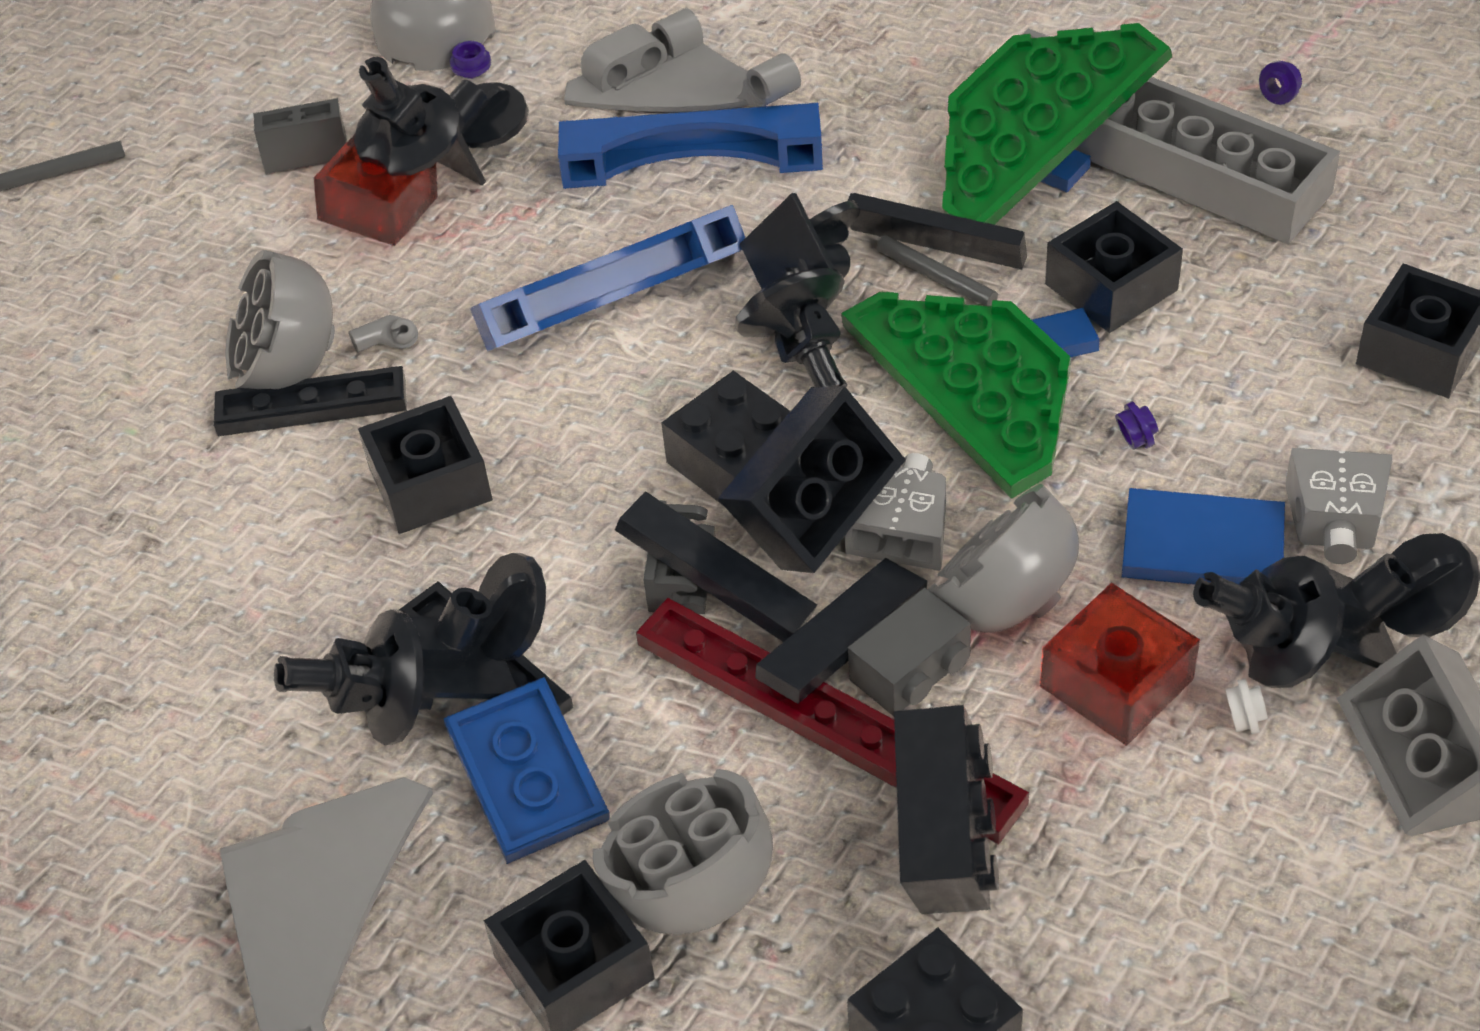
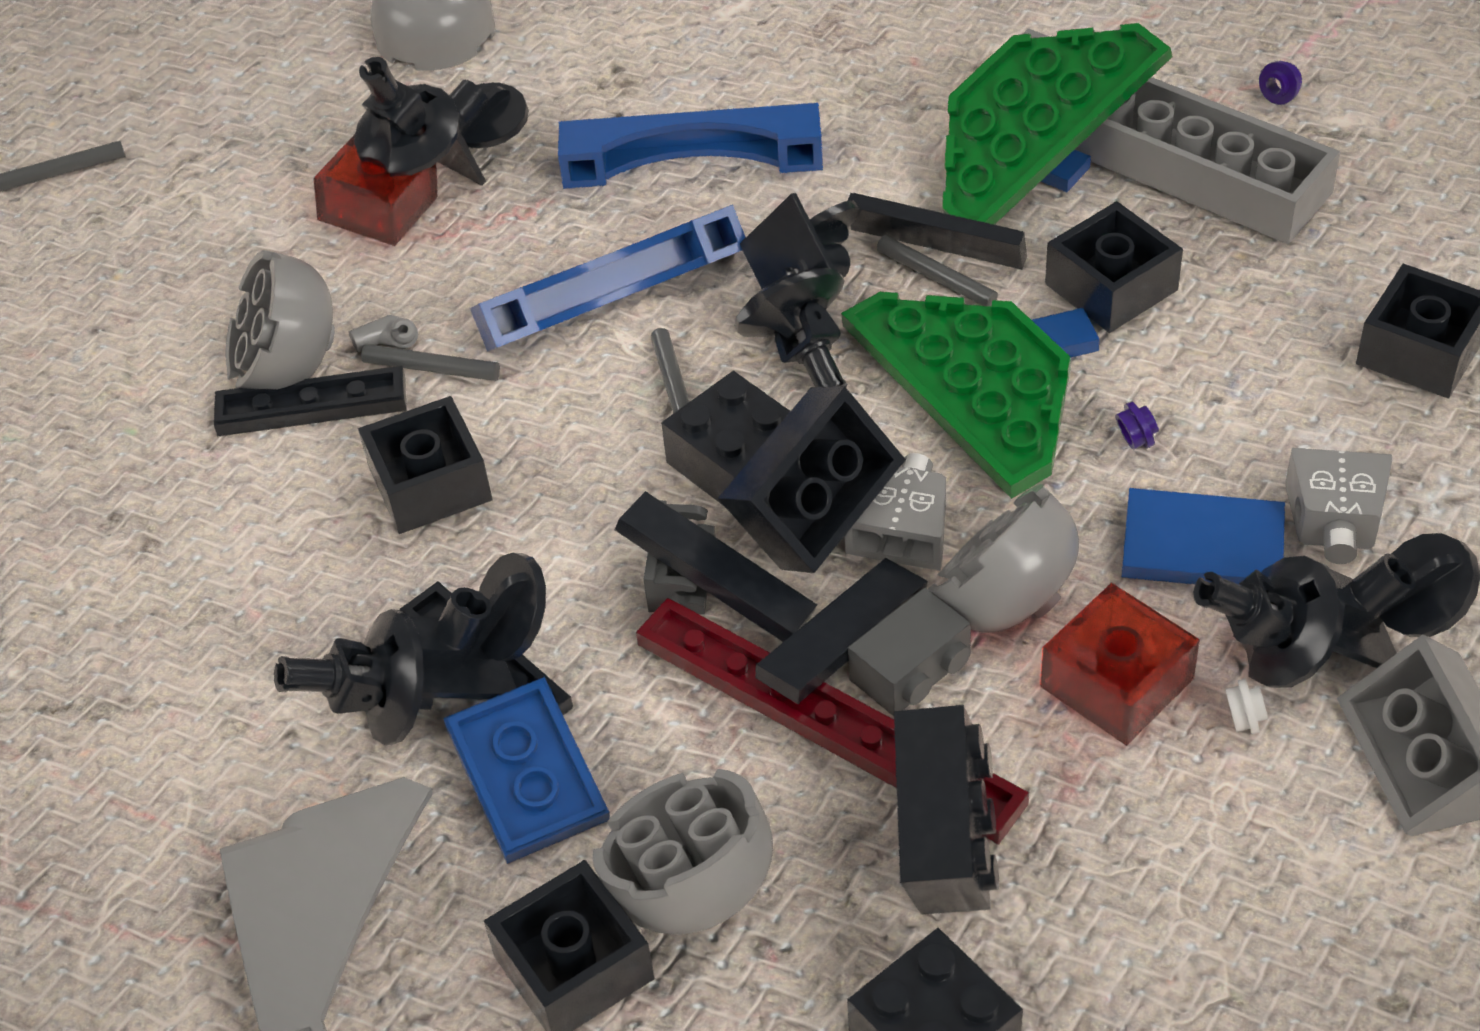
dark grey hinge [254,98,350,174] -> none
dark purple plate [450,41,491,78] -> none
light grey panel [564,8,801,112] -> none
none -> dark grey bar [361,344,500,381]
none -> dark grey bar [651,328,690,414]

